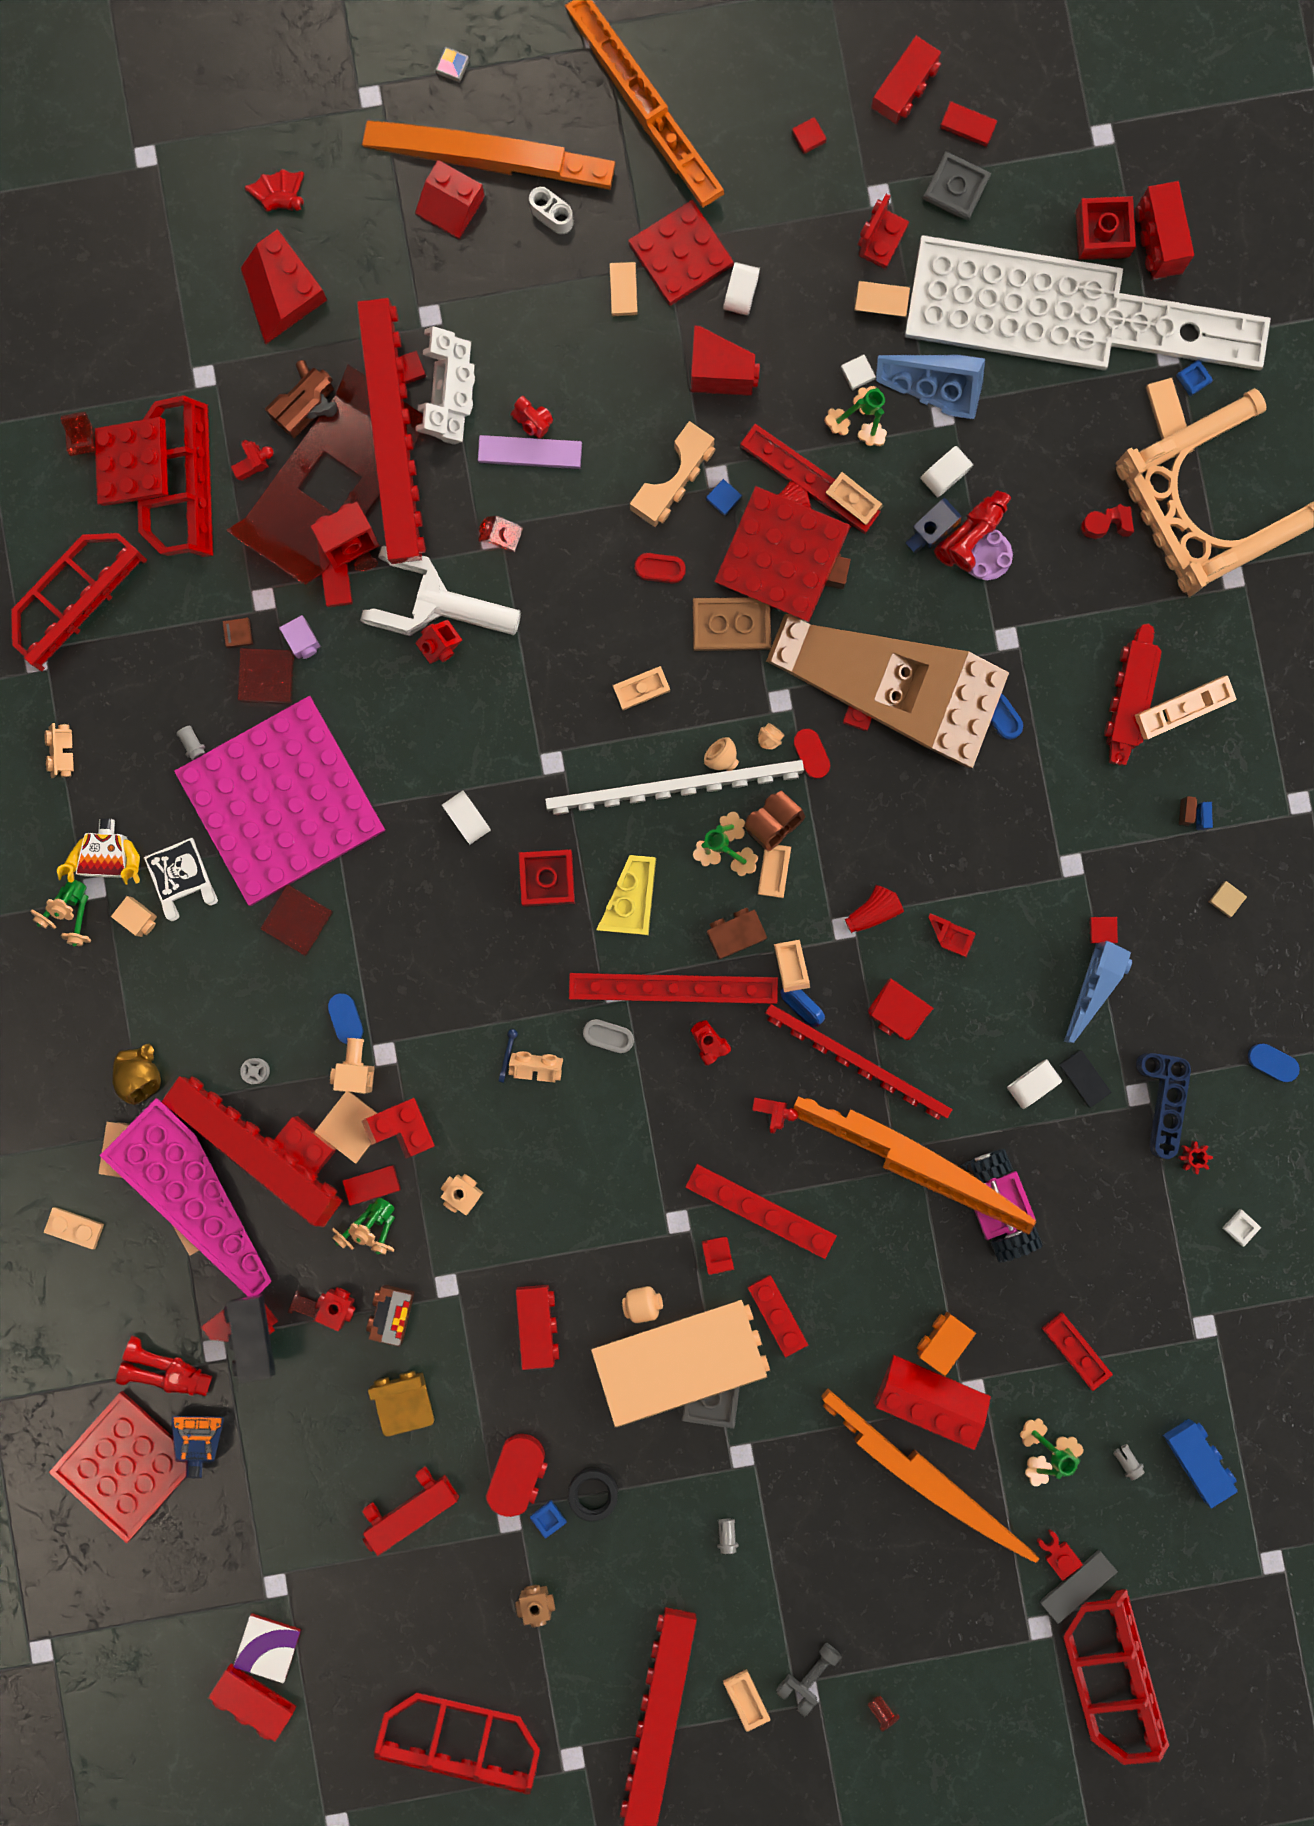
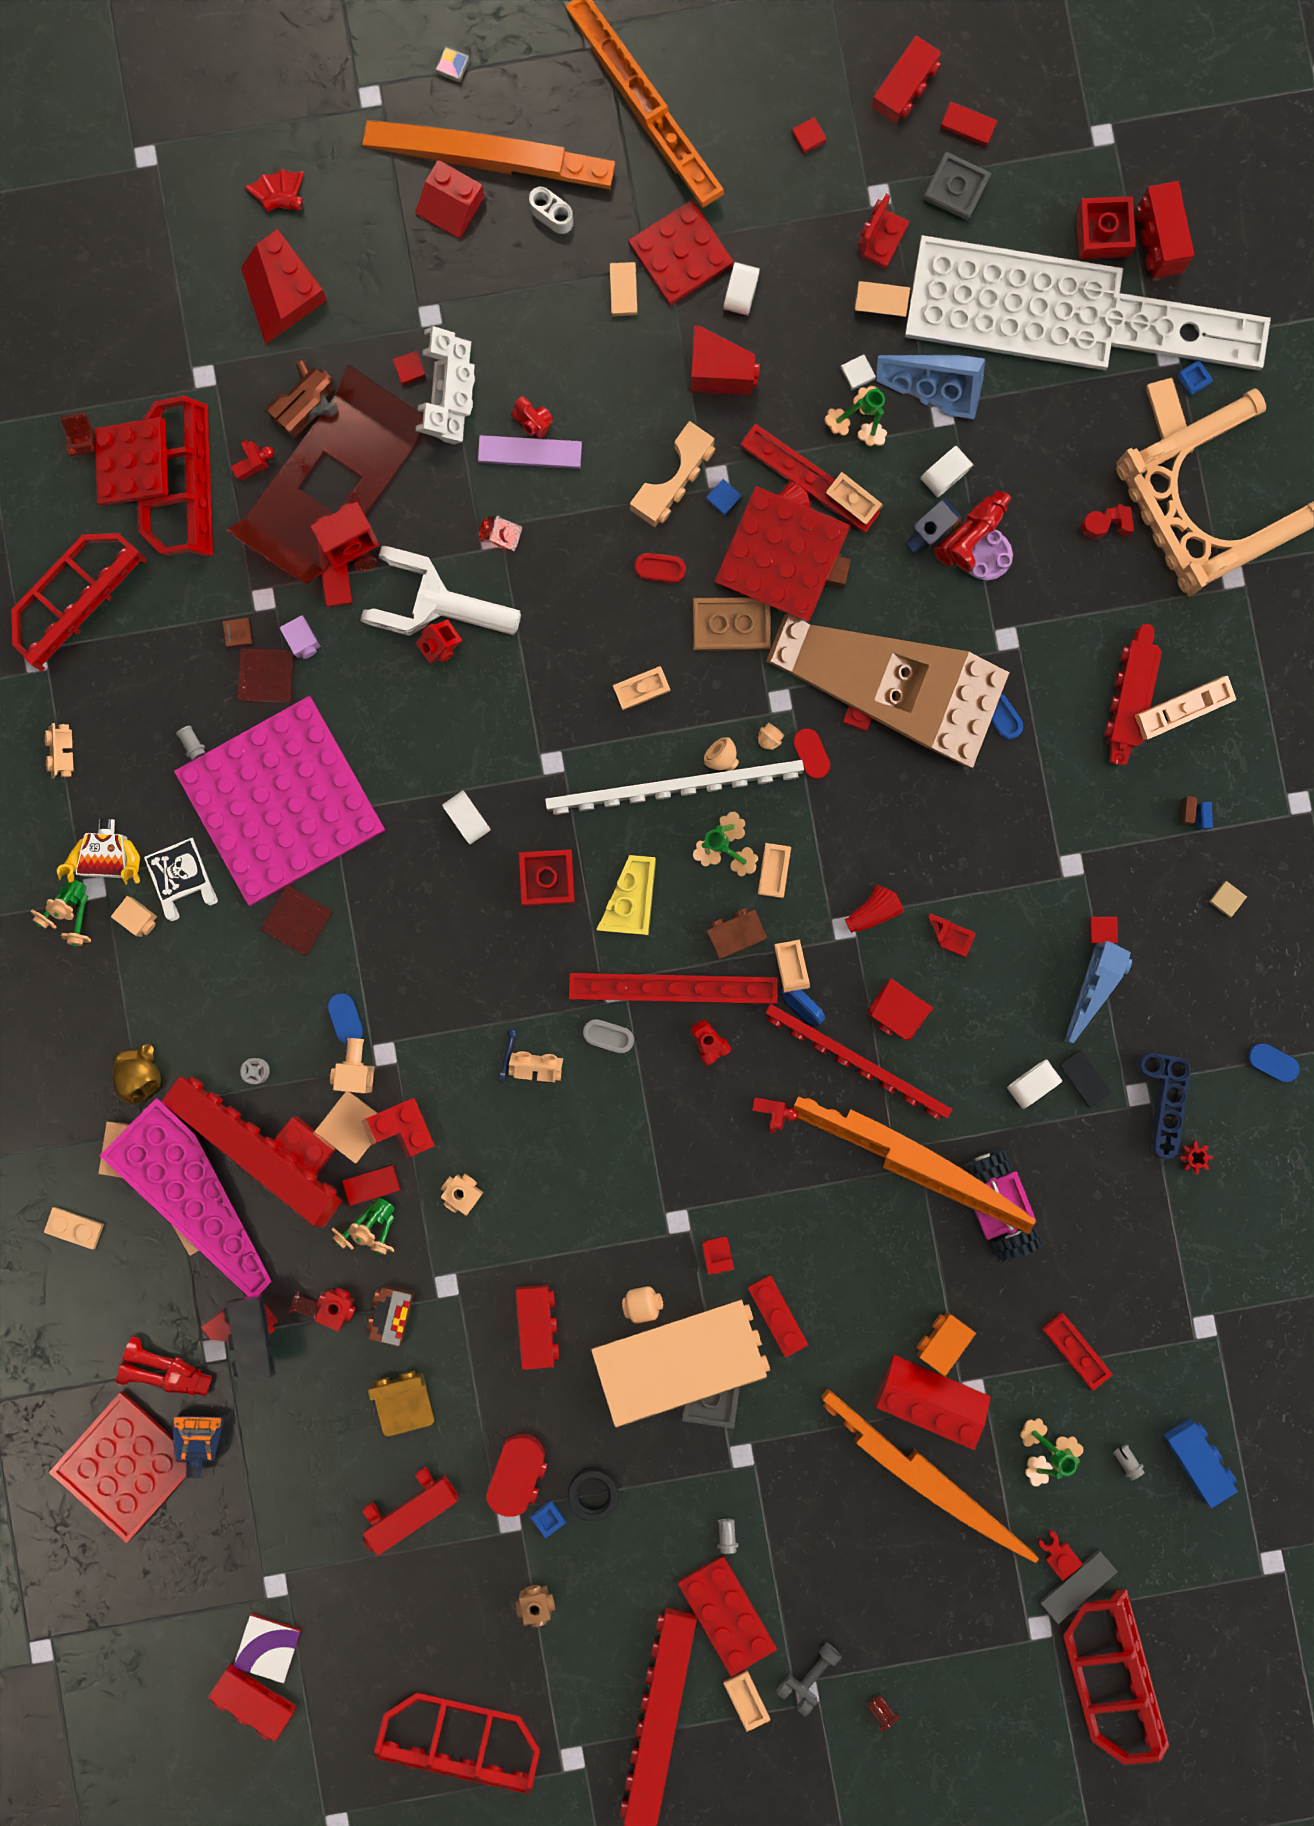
red brick [357,298,426,564] -> none
red plate [685,1164,837,1259] -> none
copper brick [744,790,805,852] -> none
white tile [1222,1209,1261,1247] -> none
none -> red plate [678,1555,777,1677]

